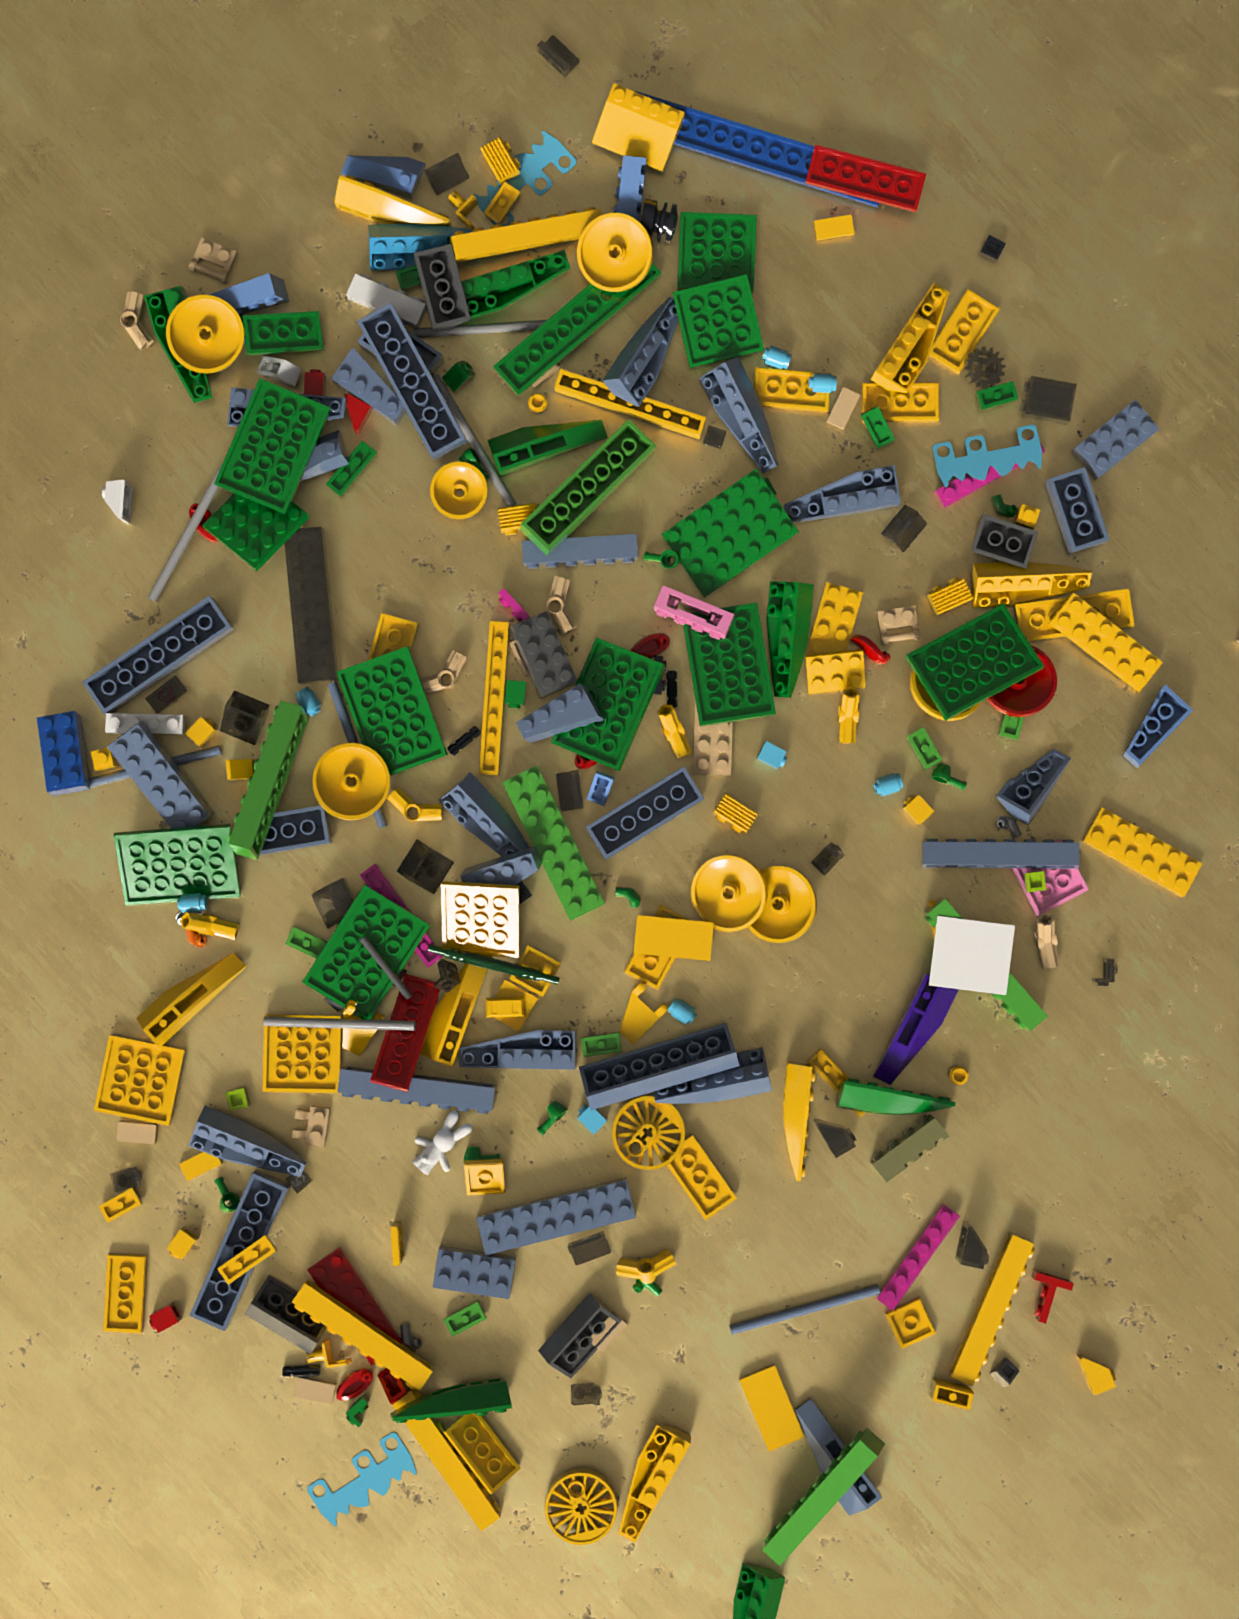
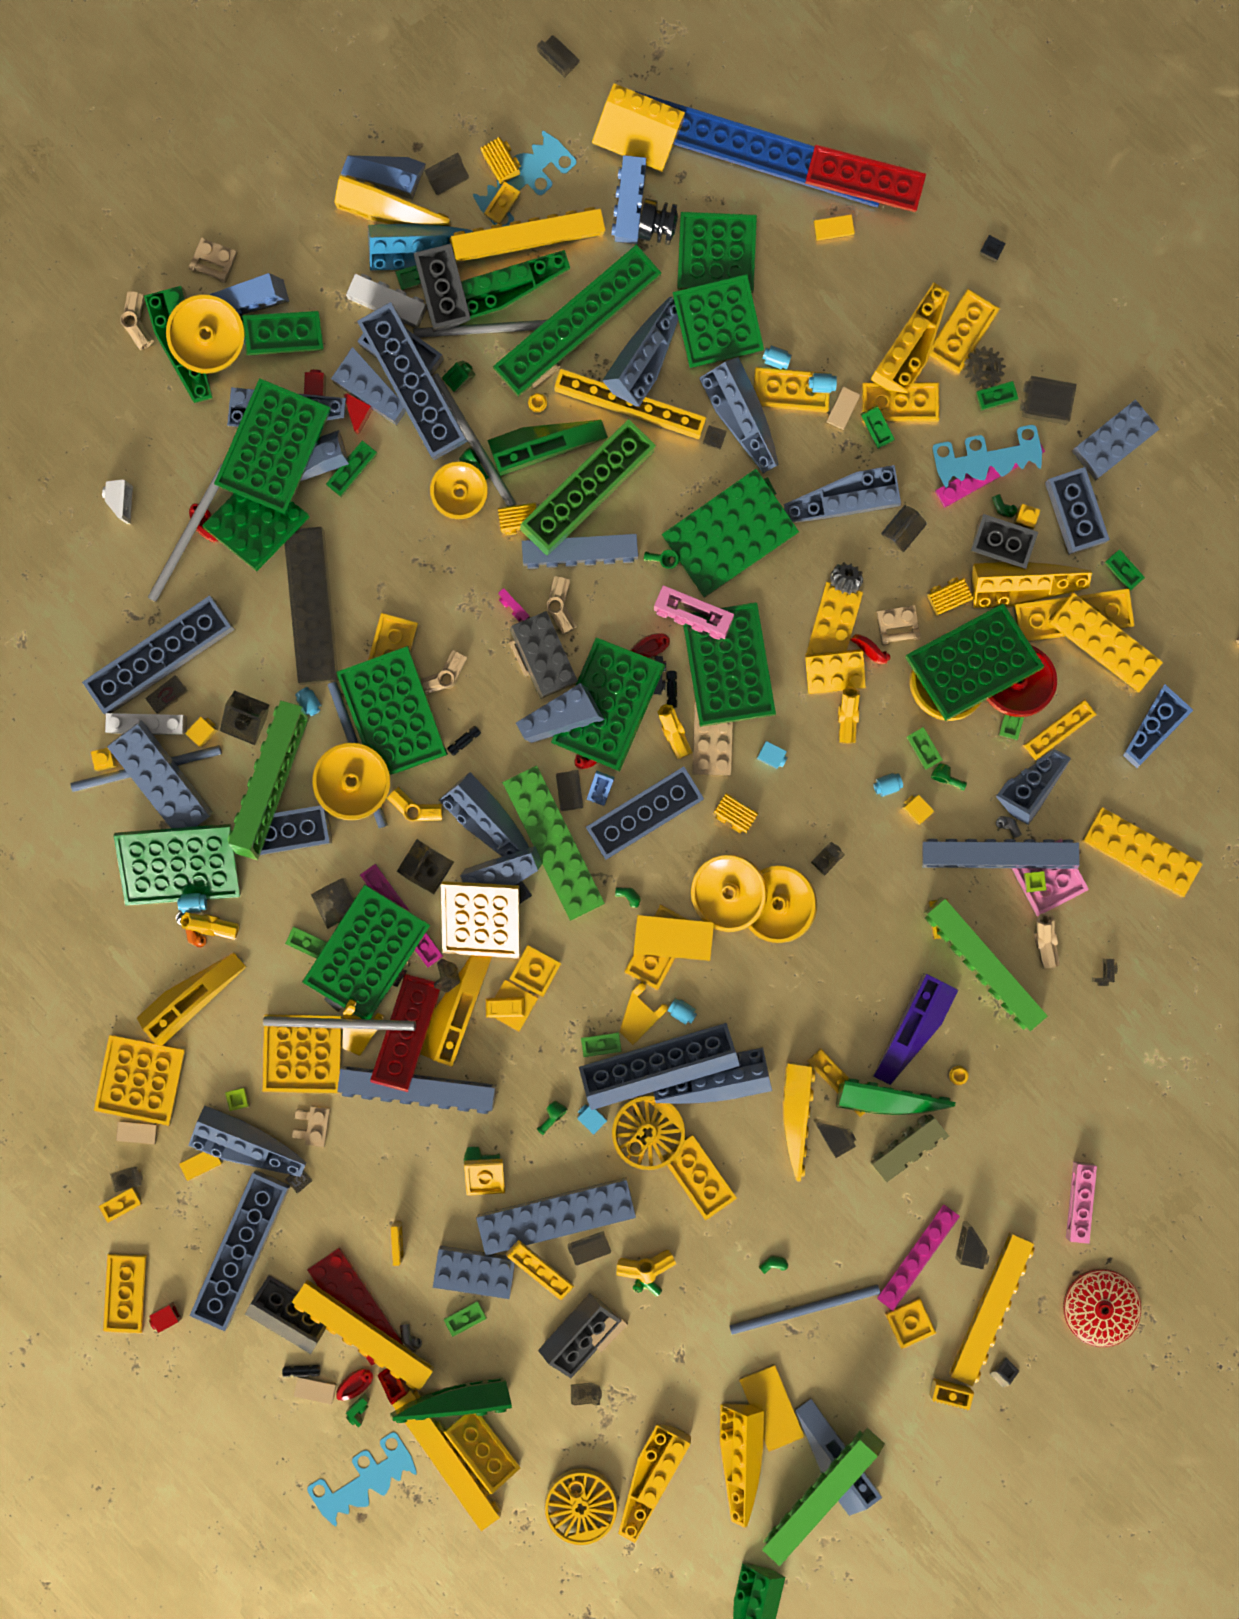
blue brick [37,711,91,796] -> none
yellow brick [167,1226,199,1259] -> none
green bar [214,1177,240,1213] -> none
yellow plate [217,1234,277,1285] -> none
yellow slope [226,759,255,781] -> none
white slope [257,356,302,387] -> none
yellow bracket [306,1338,352,1368] -> none
dark grey bar [359,935,412,1000] -> none
white animal [412,1111,473,1175] -> none
dark green axle [427,944,560,985] -> none
yellow bracket [448,190,478,230] -> none
sand blue wedge [459,1030,577,1070] -> none
yellow plate [479,621,509,775] -> none
green brick [505,680,527,709] -> none
yellow dish [577,213,653,292] -> none
green wedge [767,581,814,698] -> none
white sticker [929,916,1015,995] -> none
red bracket [1031,1269,1074,1324] -> none
yellow slope [1077,1354,1117,1395] -> none
none -> yellow tile [506,1240,574,1300]
none -> yellow wedge [720,1404,764,1528]
none -> green arm [759,1256,788,1274]
none -> dark grey gear [830,562,863,595]
none -> yellow tile [1023,699,1097,760]
none -> red dish [1063,1269,1141,1347]
none -> bright pink brick [1066,1161,1097,1244]
none -> green plate [1104,549,1145,591]

